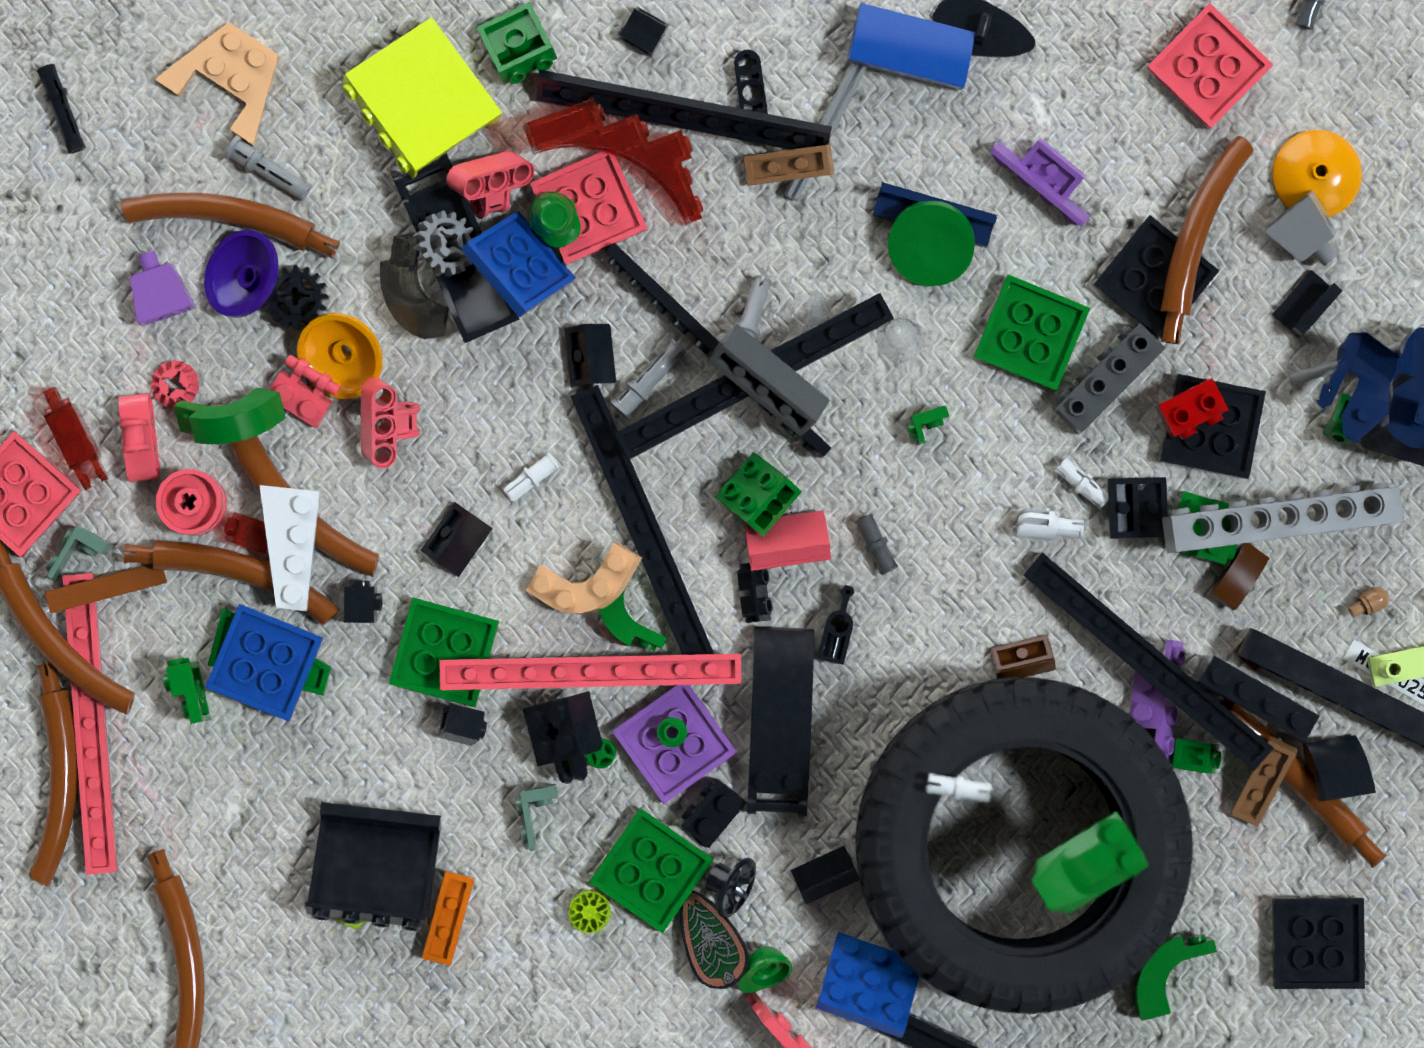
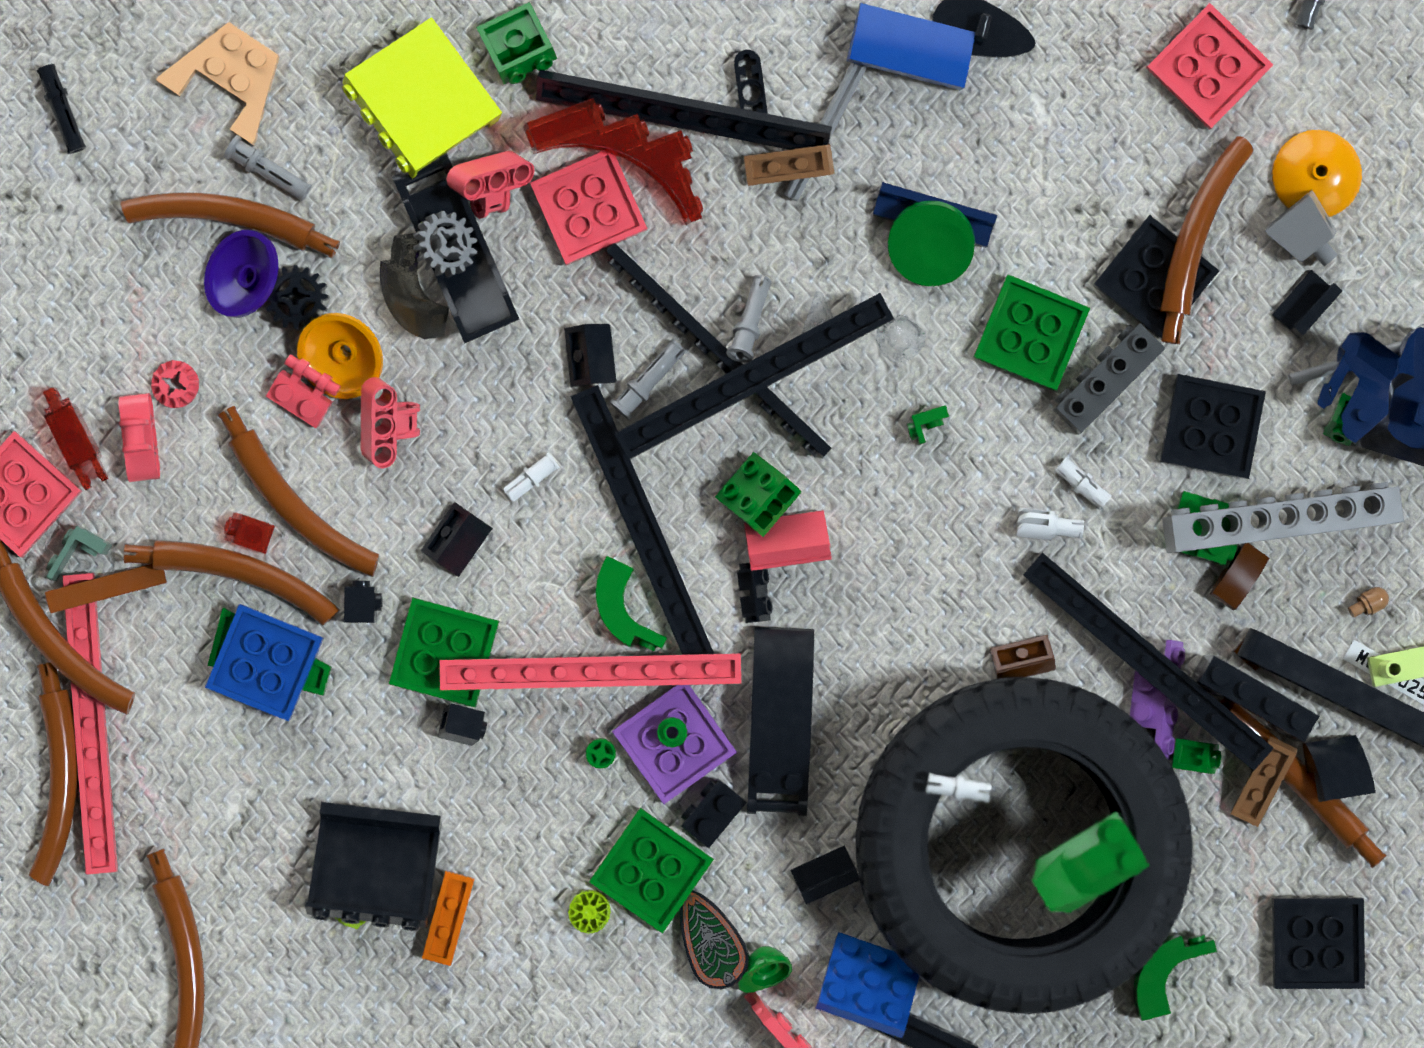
medium lavender torso [130,251,196,326] -> none
coral wheel [156,469,227,536] -> none
green plate [163,657,211,724] -> none
green arch [174,387,286,444] -> none
white wing [259,485,320,611] -> none
blue plate [461,211,576,318] -> none
sand green bracket [515,785,558,851] -> none
black hinge [522,691,603,784] -> none
light nougat plate [526,542,642,614] -> none
green hat [529,191,581,248] -> none
black piece [619,7,670,57] -> none
black wheel [706,858,756,918] -> none
dark grey brick [708,324,830,437] -> none
black piece [817,585,854,665] -> none
dark grey pin [855,513,898,575] -> none
medium lavender bracket [990,137,1091,227] -> none
black slope [1107,477,1168,539] -> none
red brick [1155,378,1229,440] -> none

